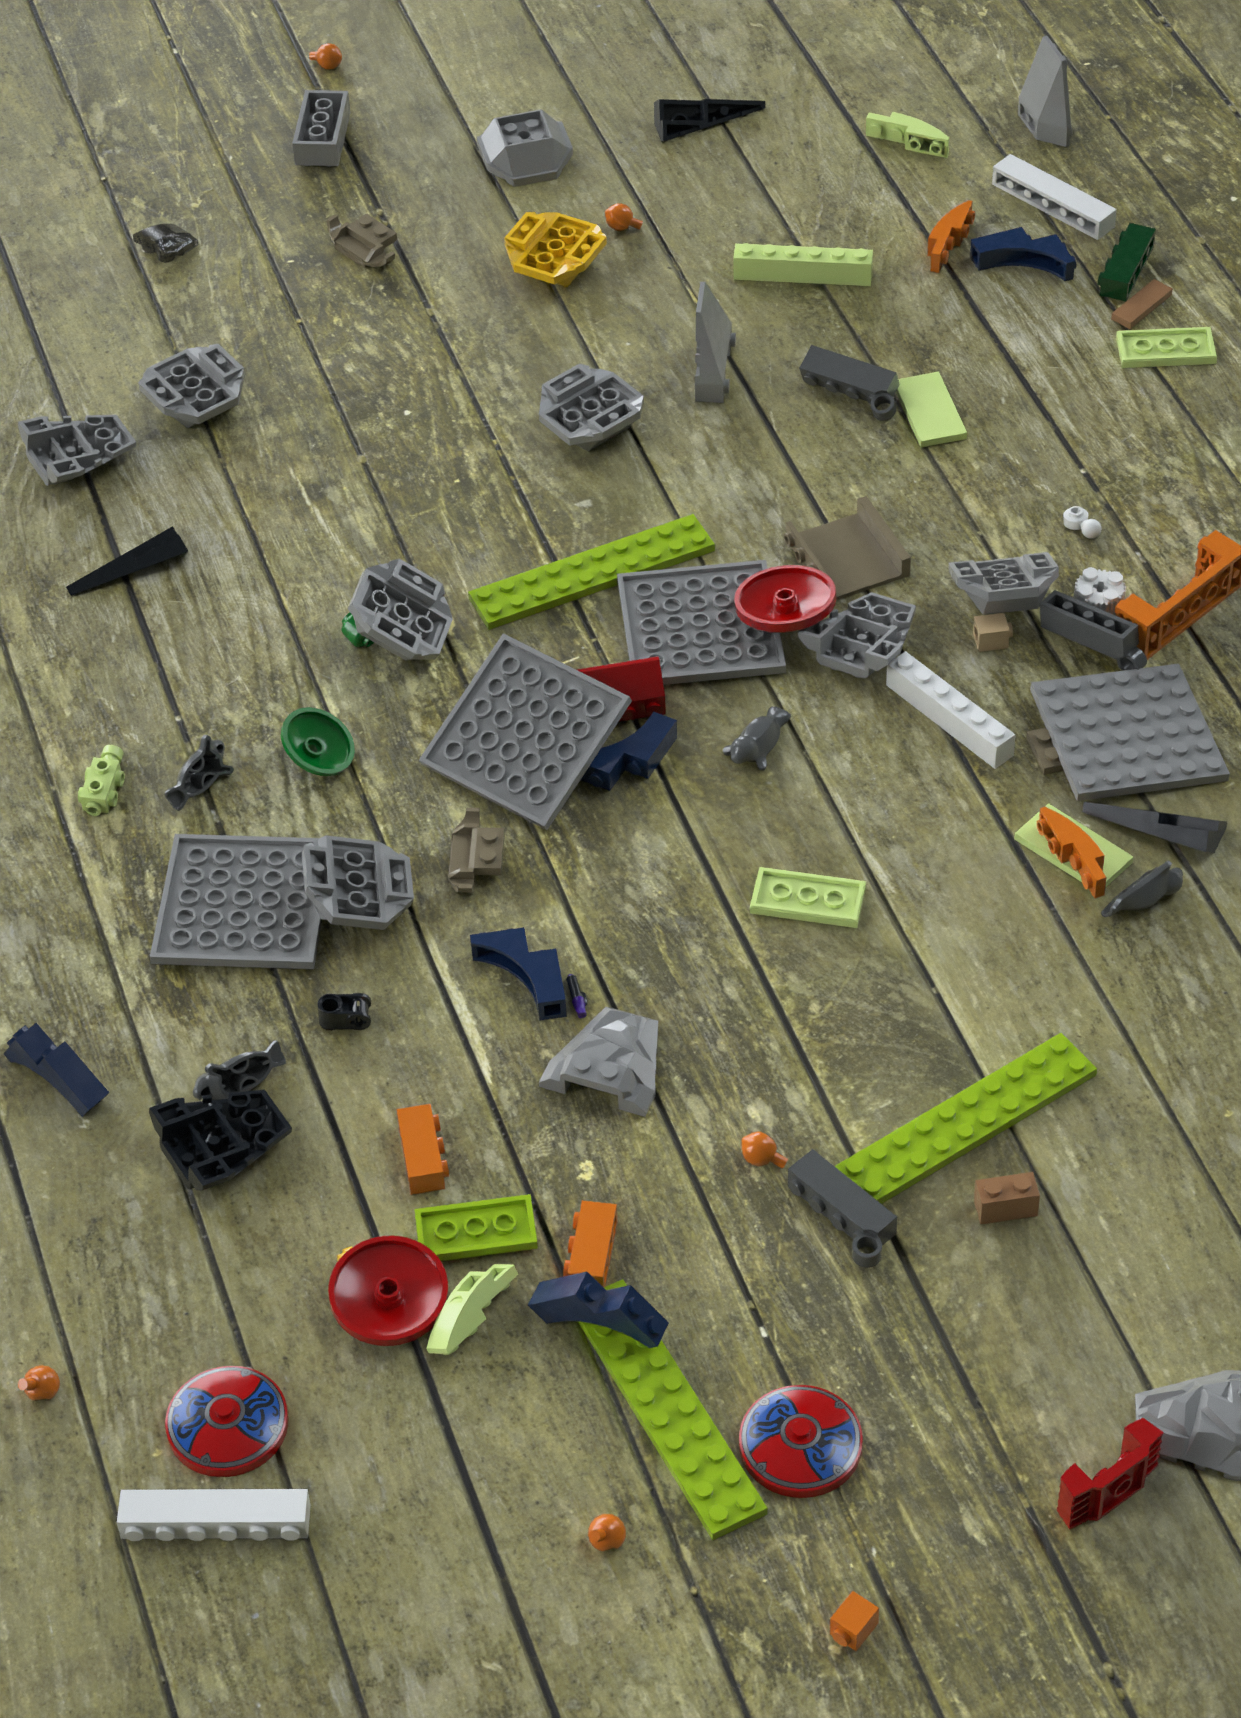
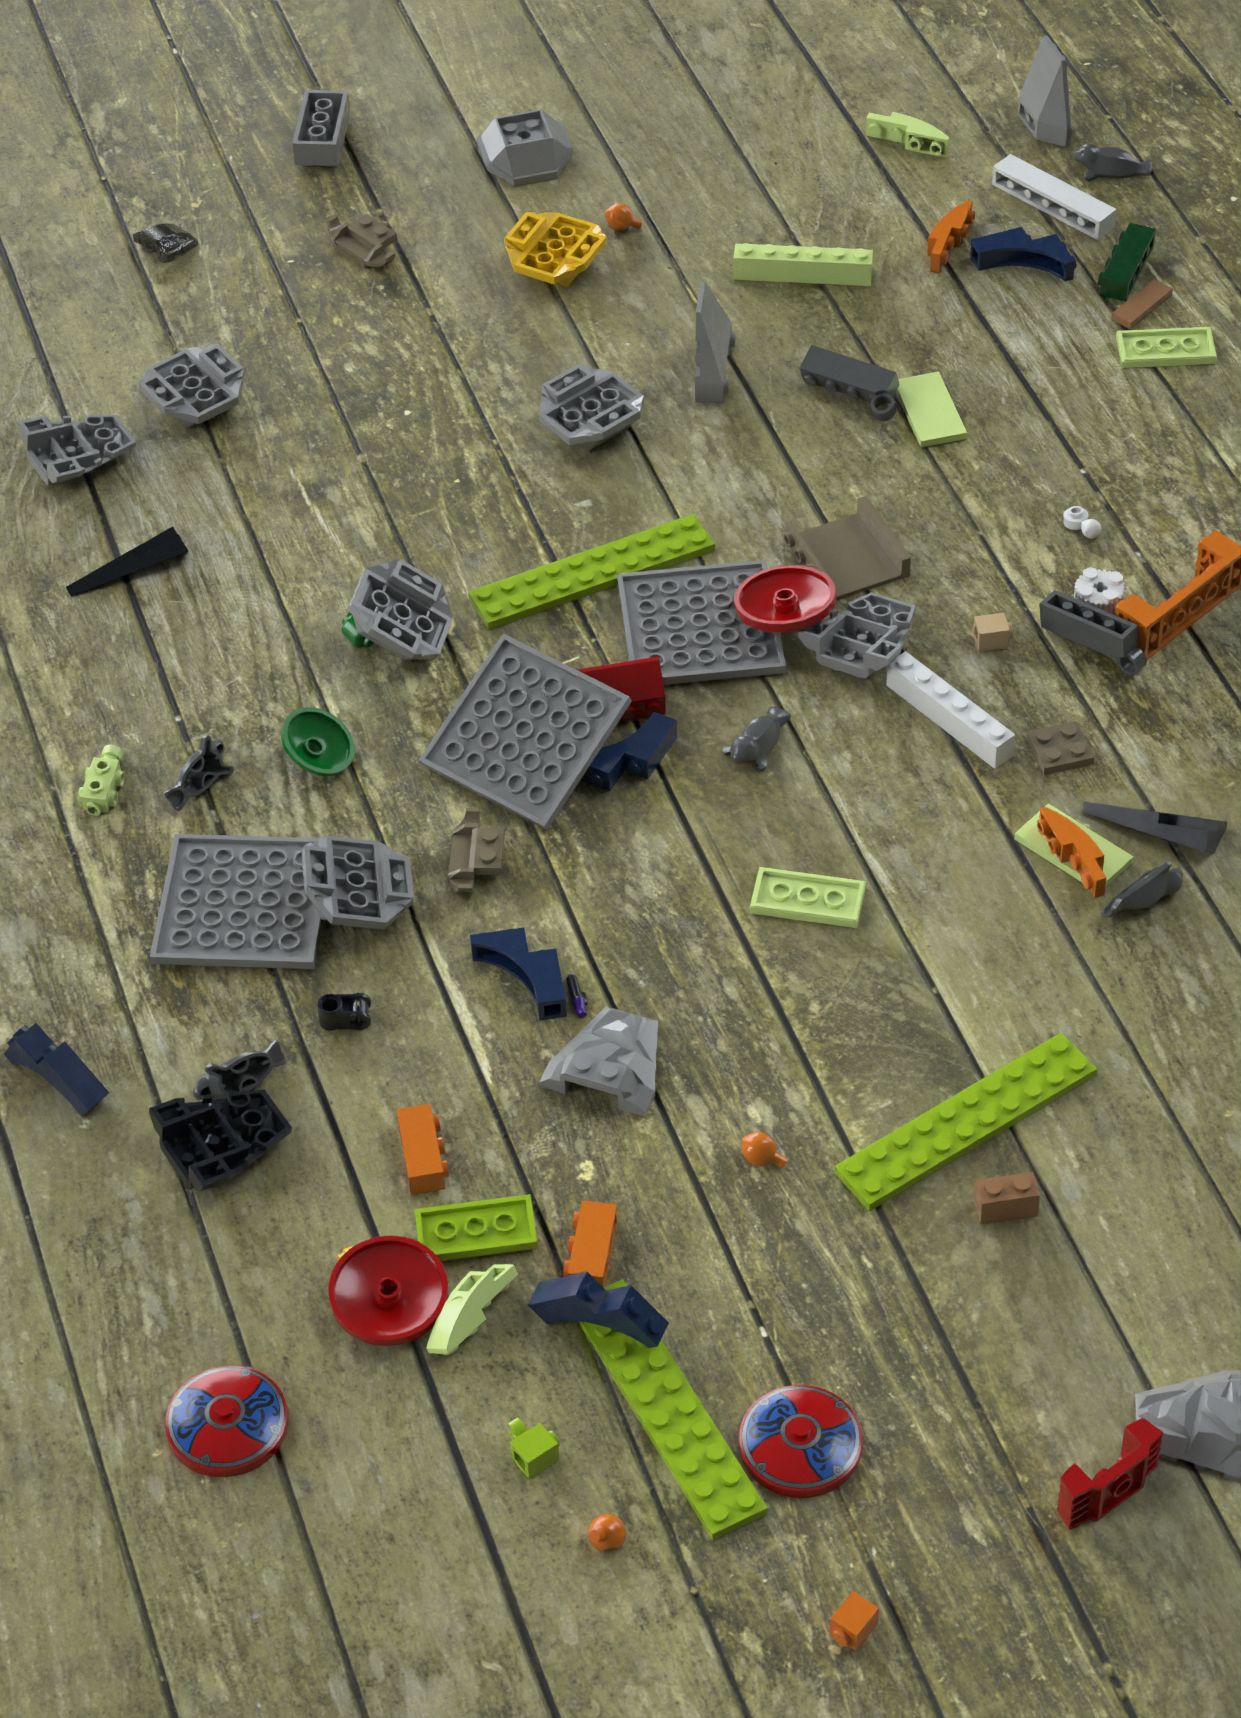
orange piece [18,1365,60,1401] -> none
white brick [117,1489,311,1541] -> none
orange piece [309,43,342,70] -> none
black wedge [654,99,766,142] -> none
dark grey hinge [788,1149,897,1268] -> none
light grey piece [948,552,1059,615] -> none
light grey plate [1030,664,1230,801] -> none
none -> lime brick [508,1417,560,1480]
none -> dark grey animal [1073,144,1152,180]

